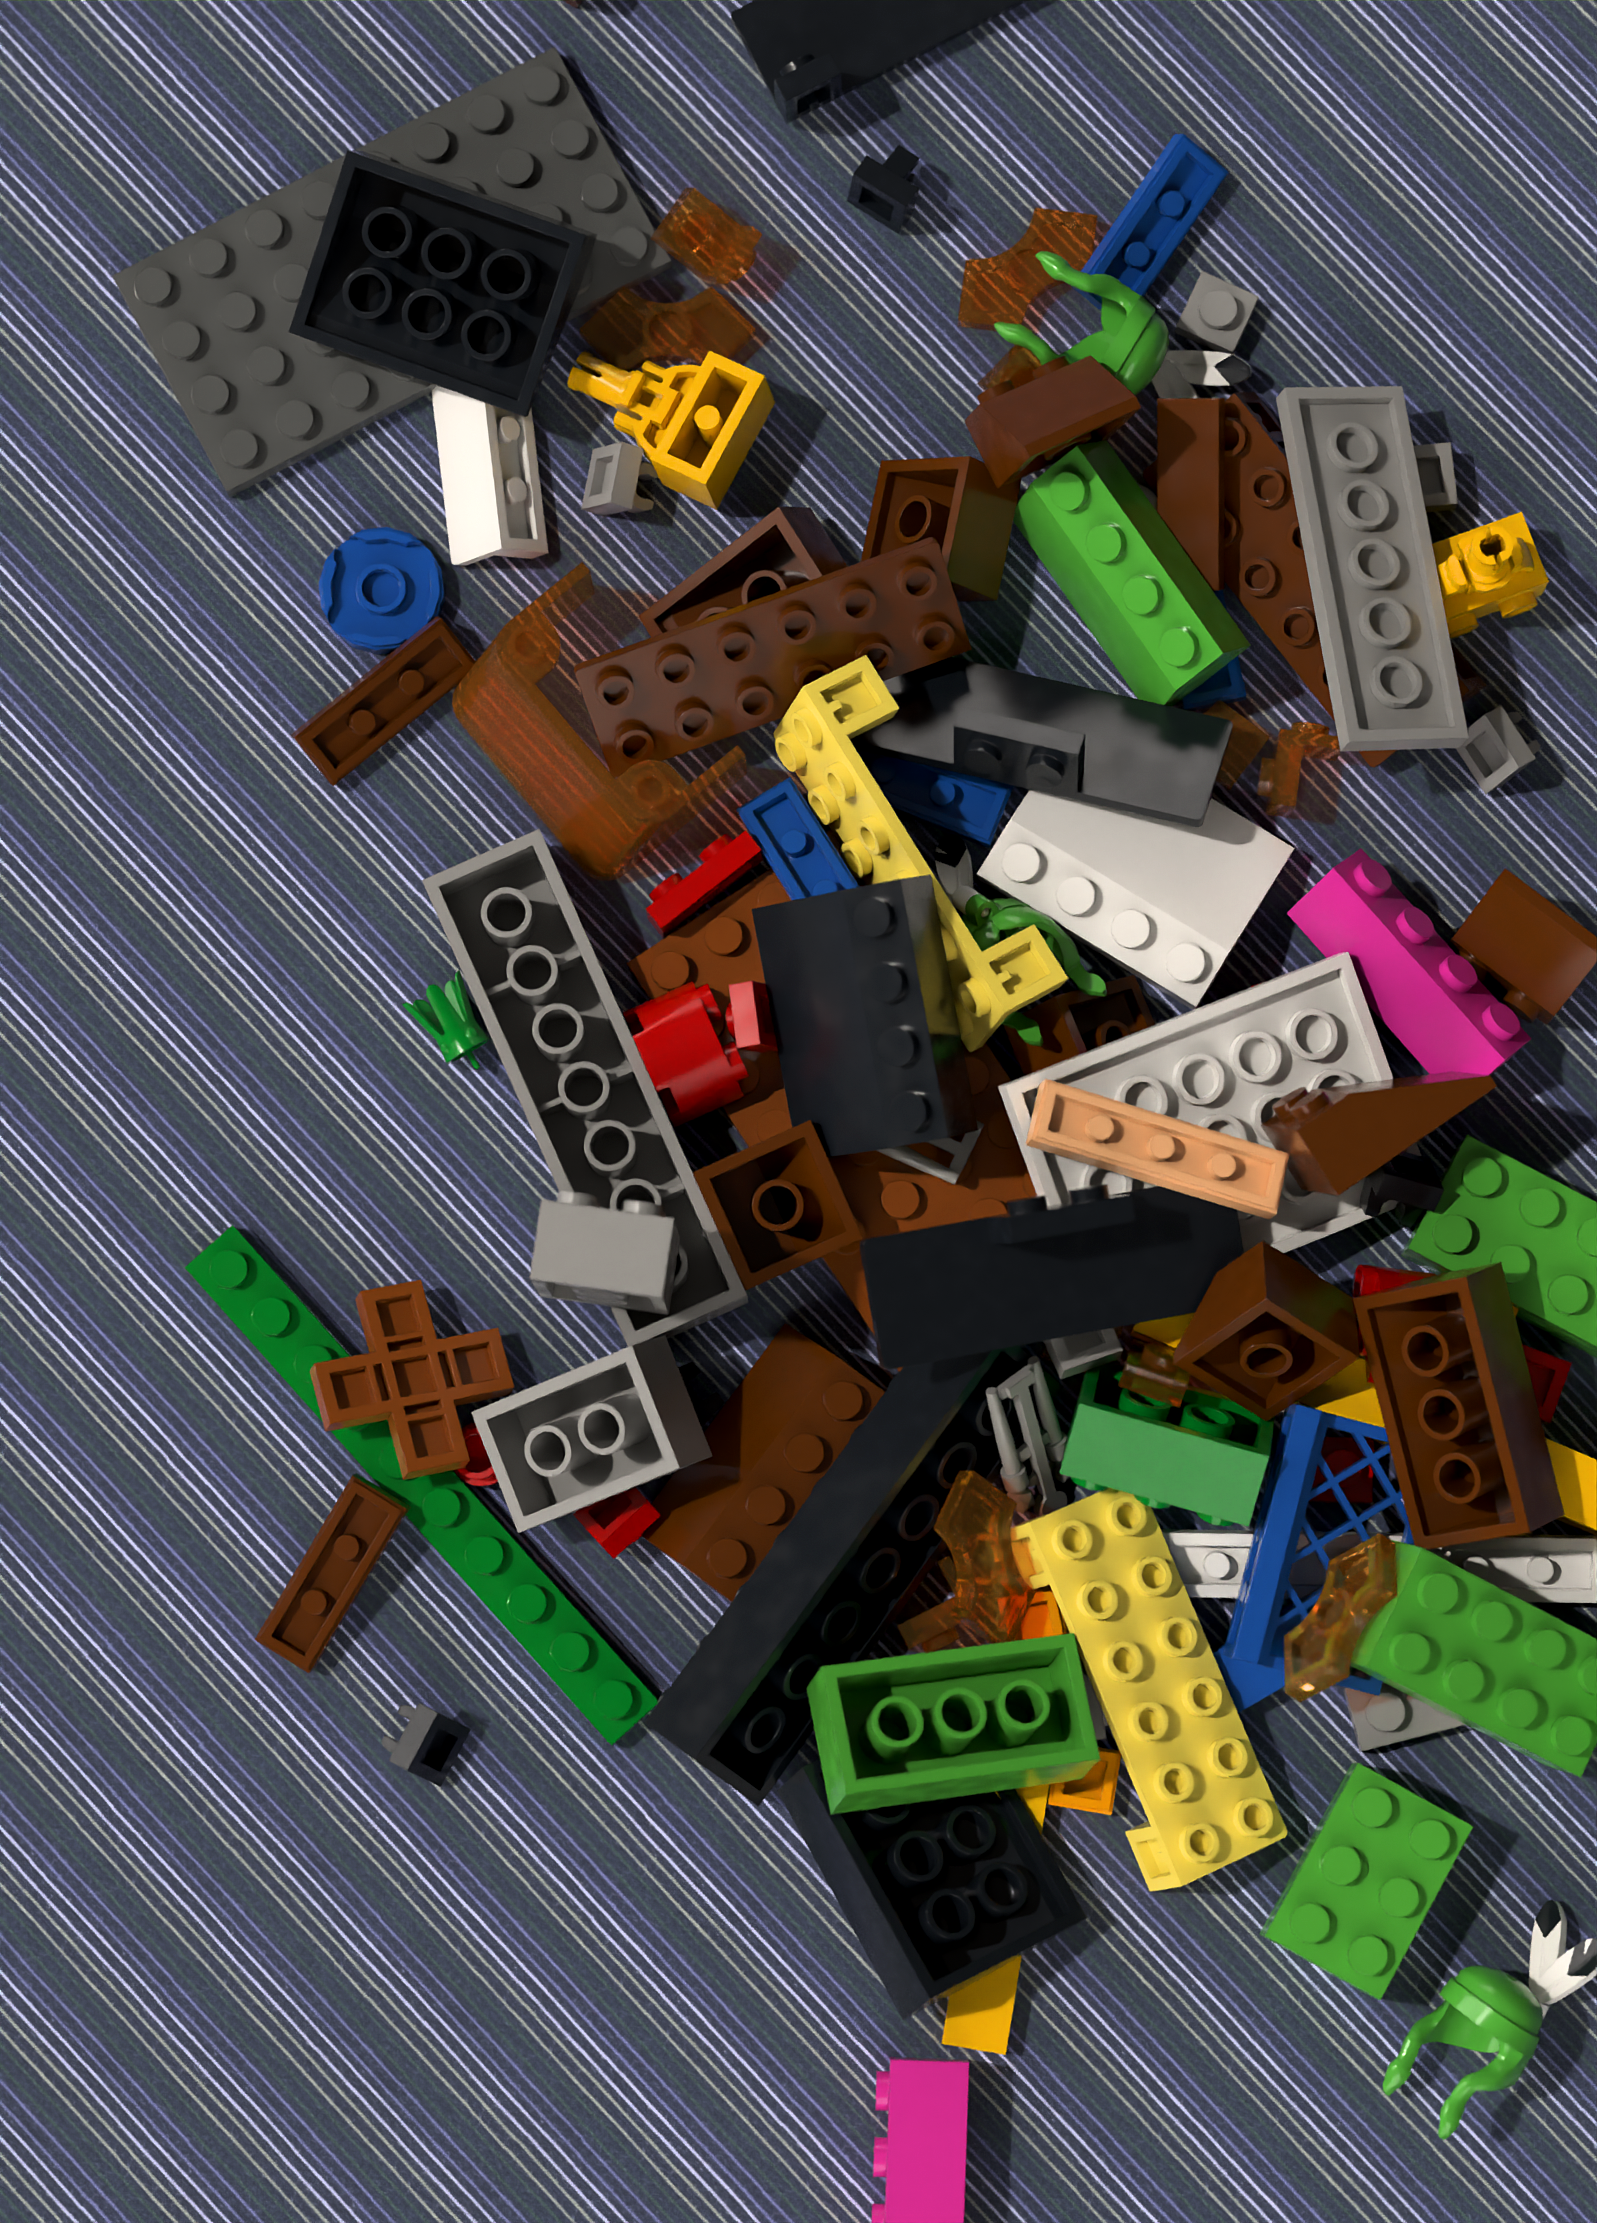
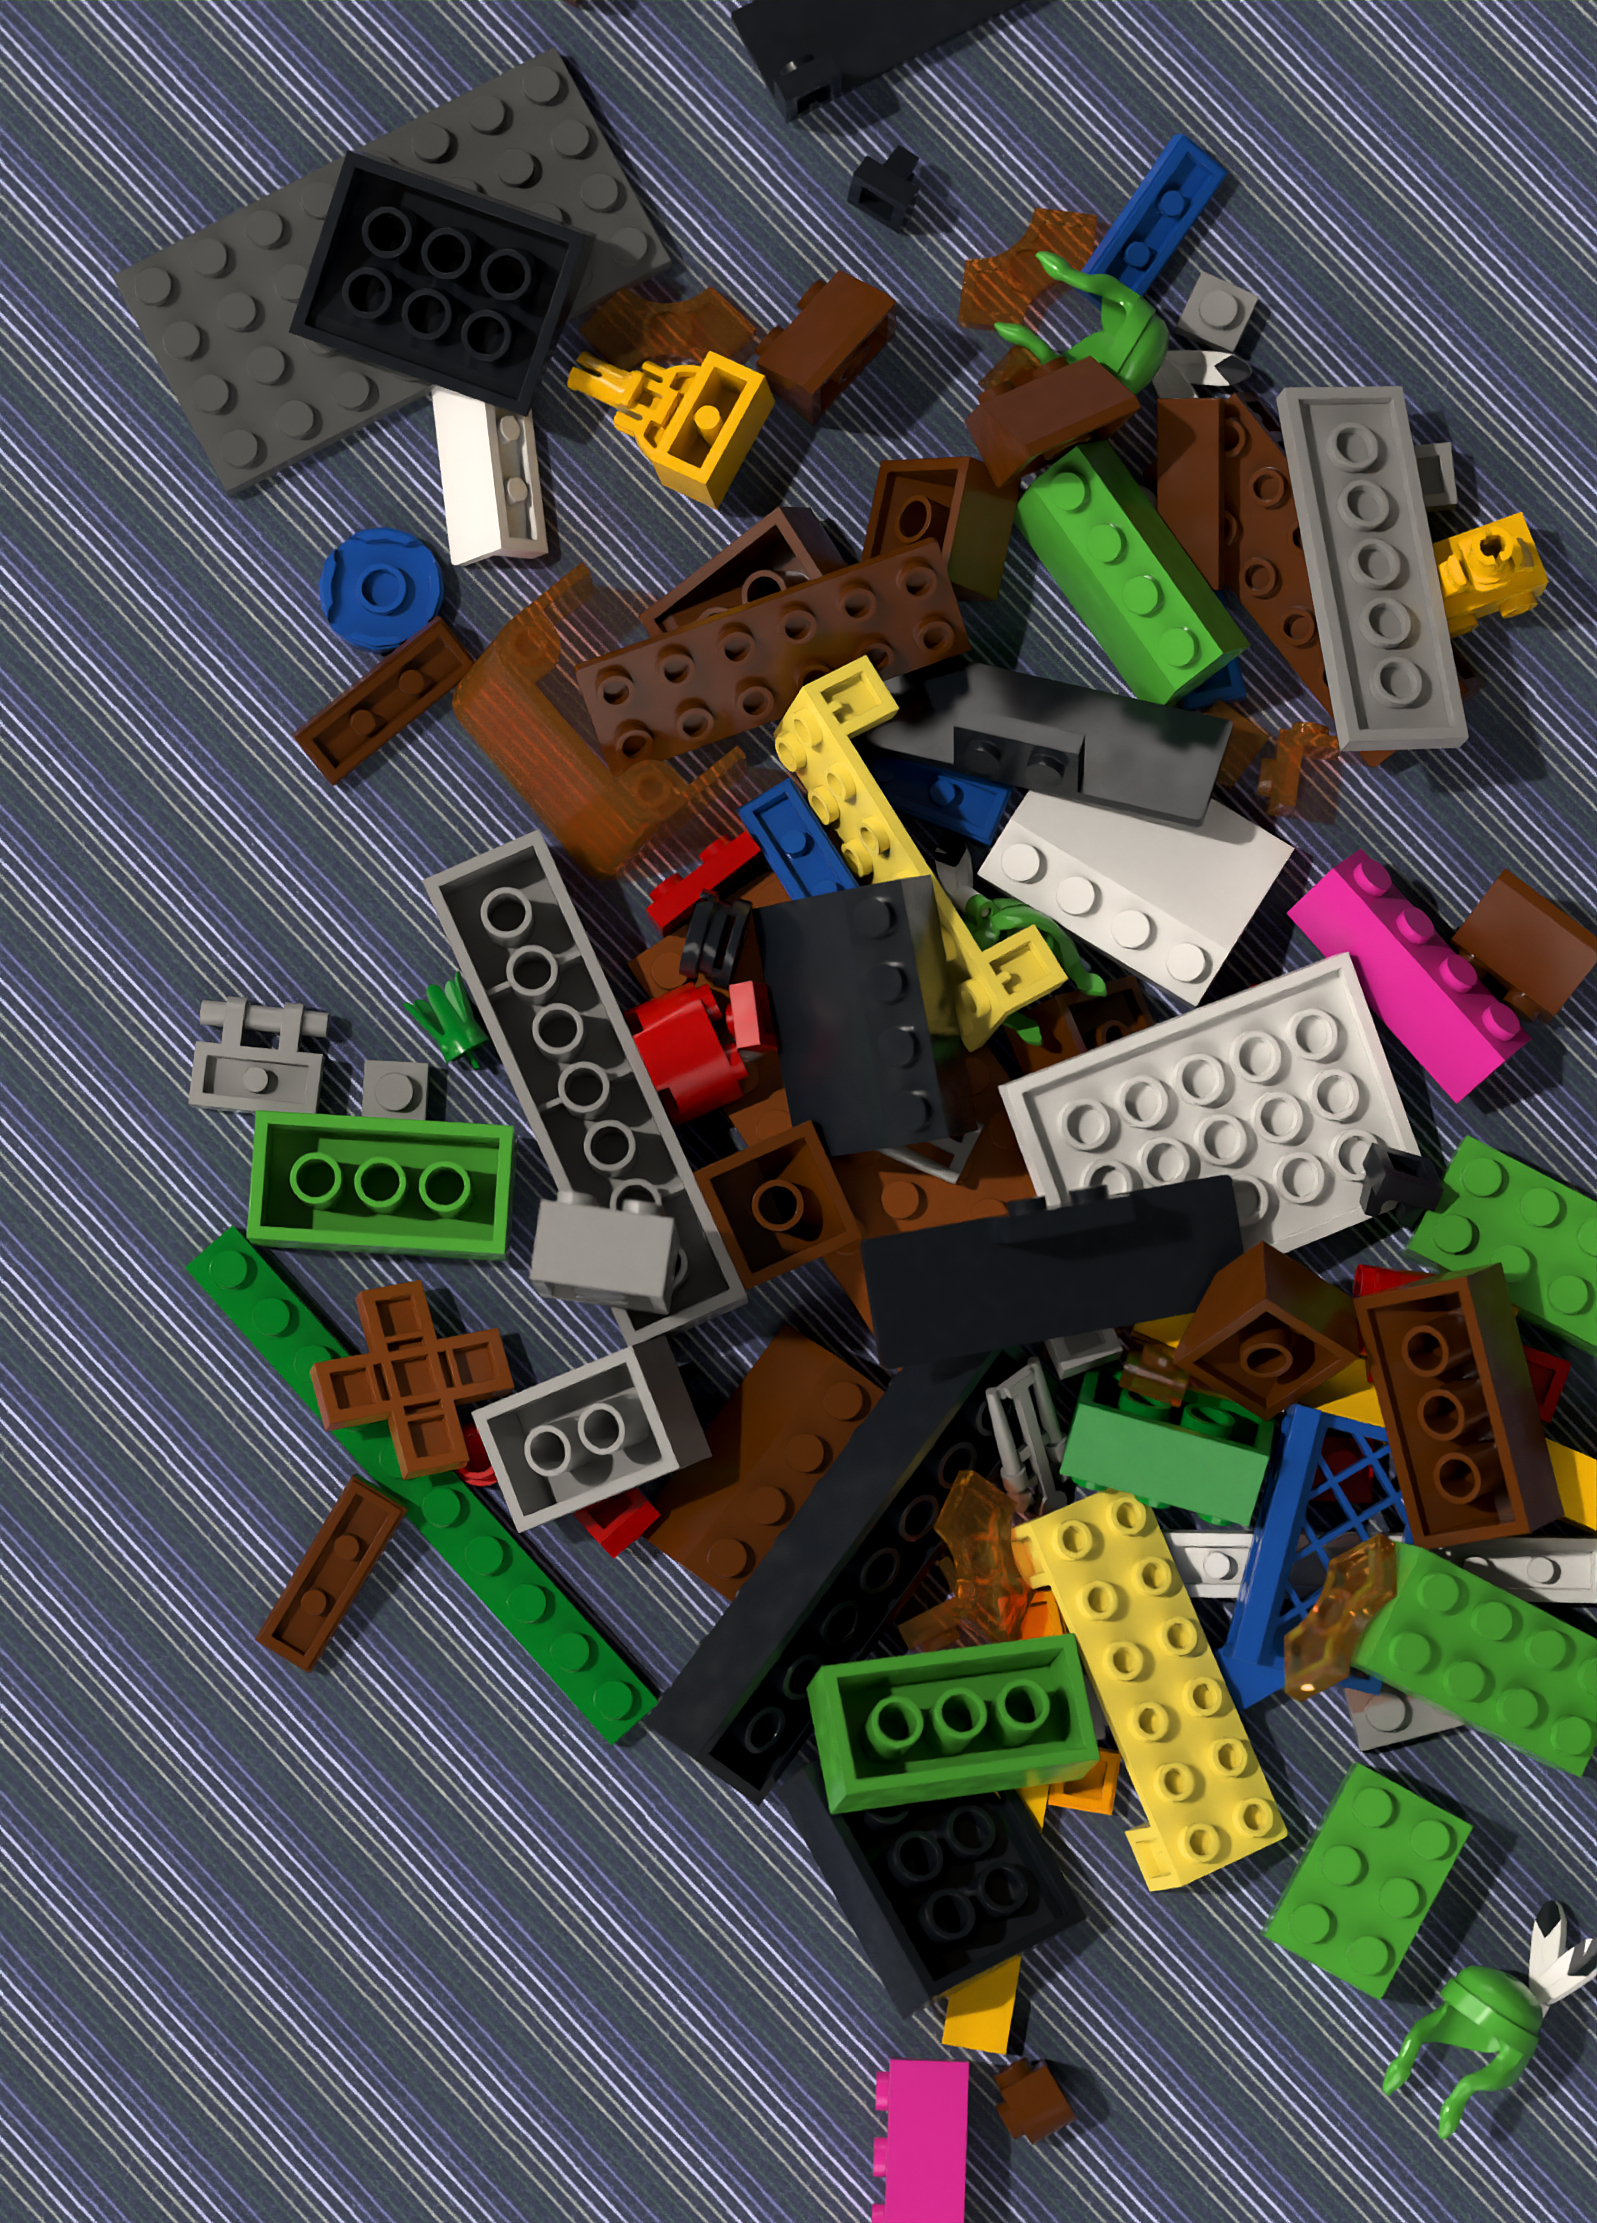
black tile [381,1703,471,1787] -> none
light grey tile [581,442,659,516] -> none
clear orange bracket [650,187,762,284] -> none
light nougat tile [1025,1079,1290,1220] -> none
reddish brown slope [1261,1072,1497,1196] -> none
light grey tile [1456,705,1540,794] -> none
none -> light grey plate [188,996,330,1114]
none -> bright green brick [247,1110,518,1262]
none -> light grey plate [362,1060,430,1120]
none -> black wheel [679,888,753,989]
none -> reddish brown slope [755,270,897,426]
none -> reddish brown plate [993,2057,1078,2145]

